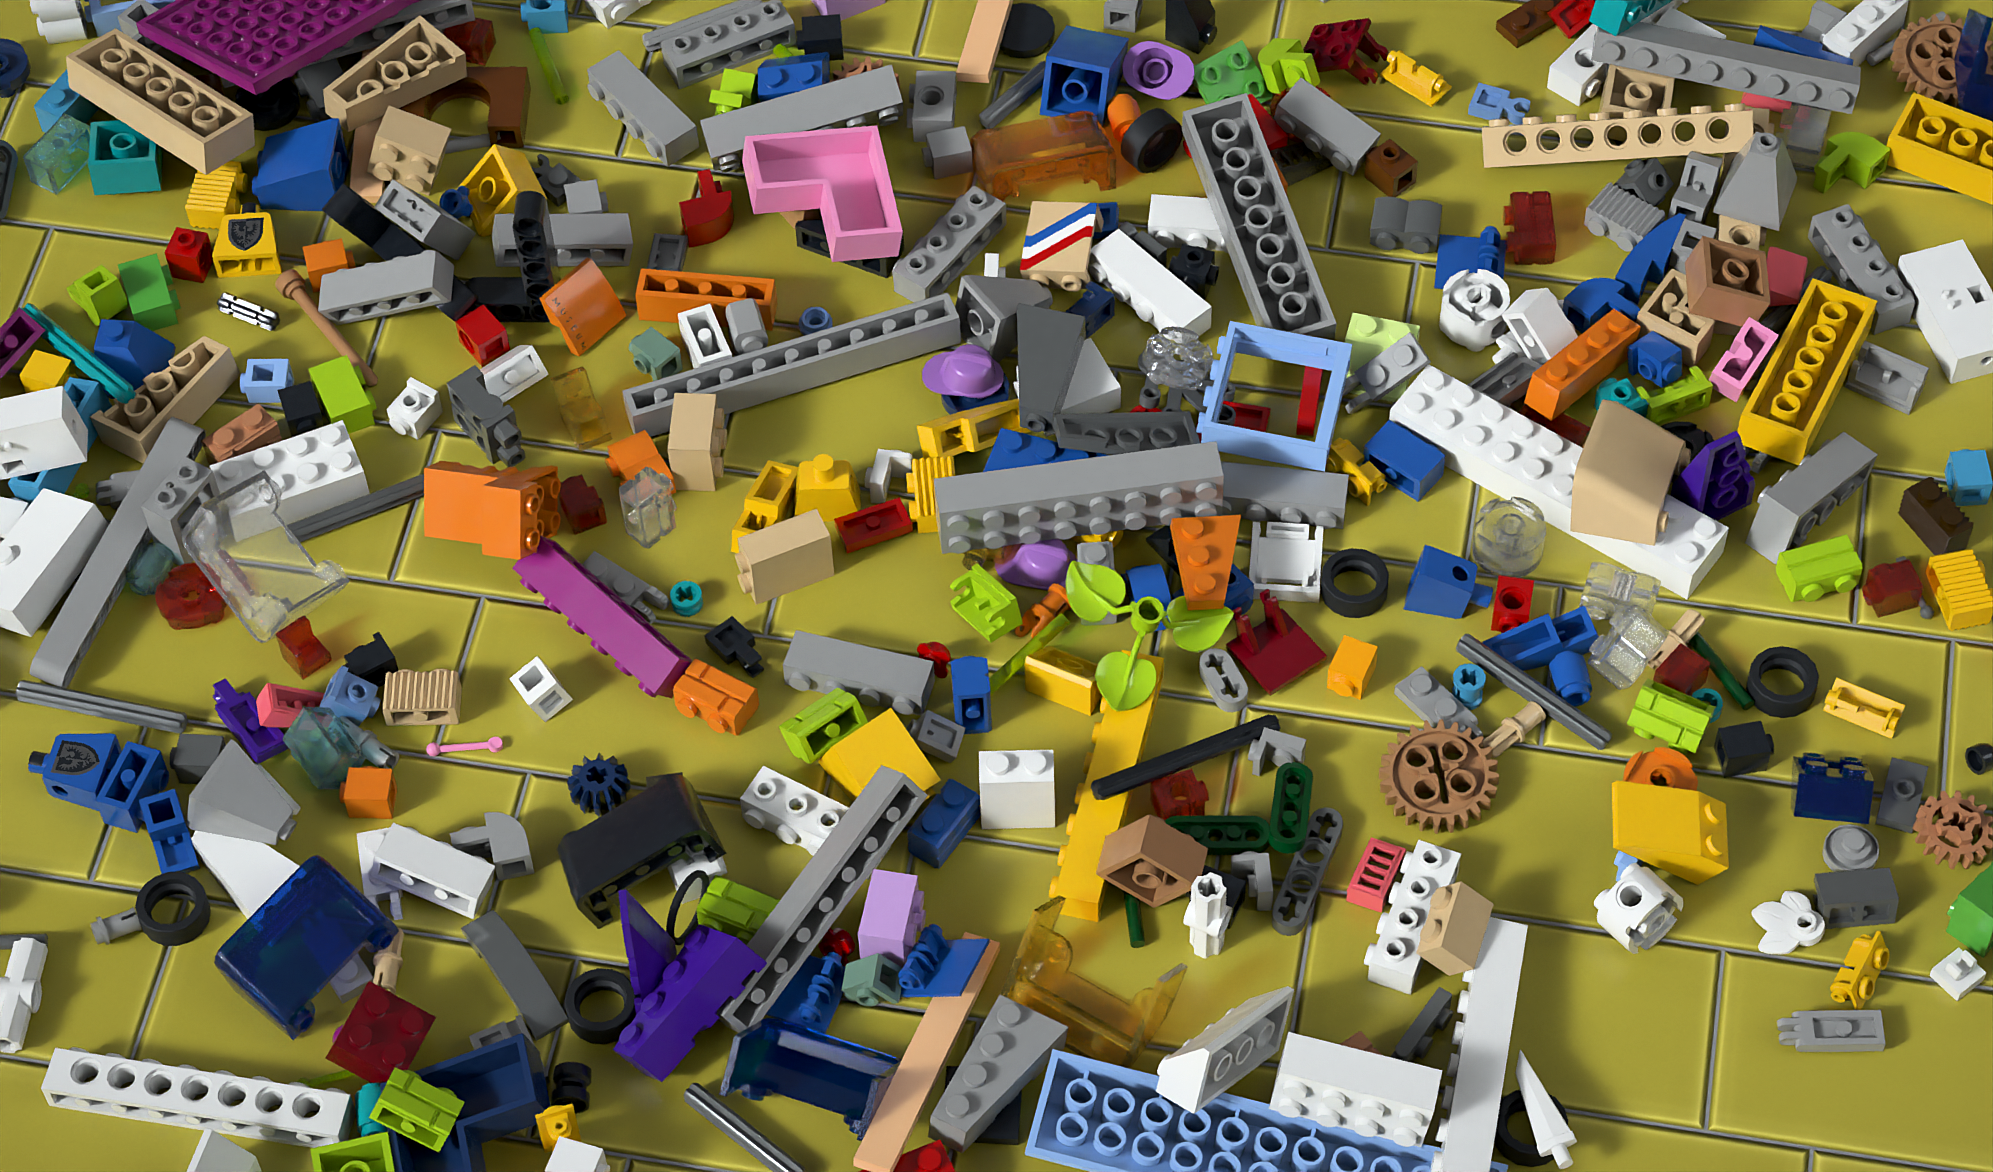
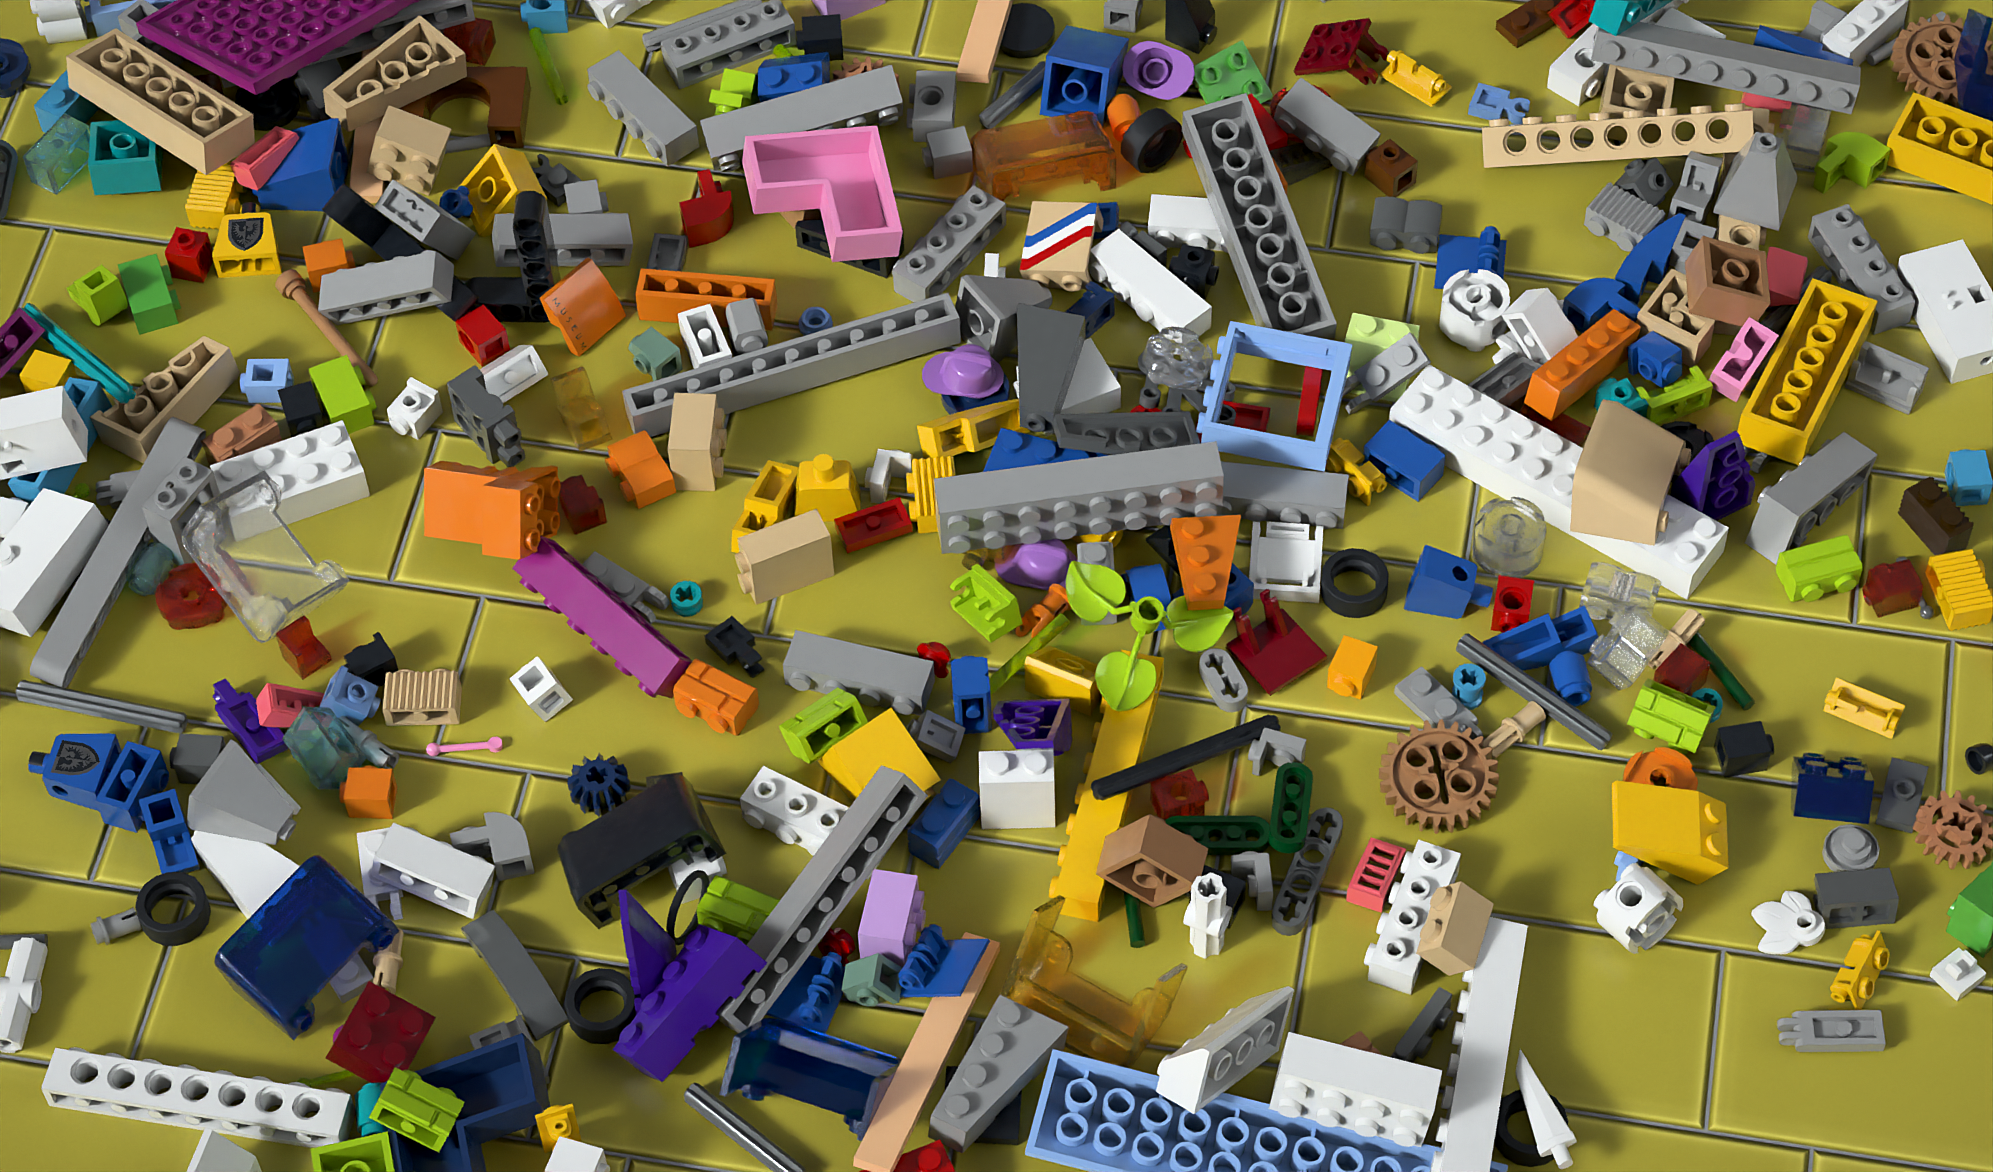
blue slope [94,319,176,399] -> none
axle [217,292,280,331] -> none
dark grey axle [284,473,424,545] -> none
black wheel [551,1062,592,1114] -> none
clear brick [619,467,677,549] -> none
lime brick [1258,38,1320,94] -> none
clear red brick [1503,191,1557,265] -> none
black tyre [1746,646,1819,718] -> none
none -> coral slope [229,126,300,191]
none -> dark purple wedge [993,699,1073,756]

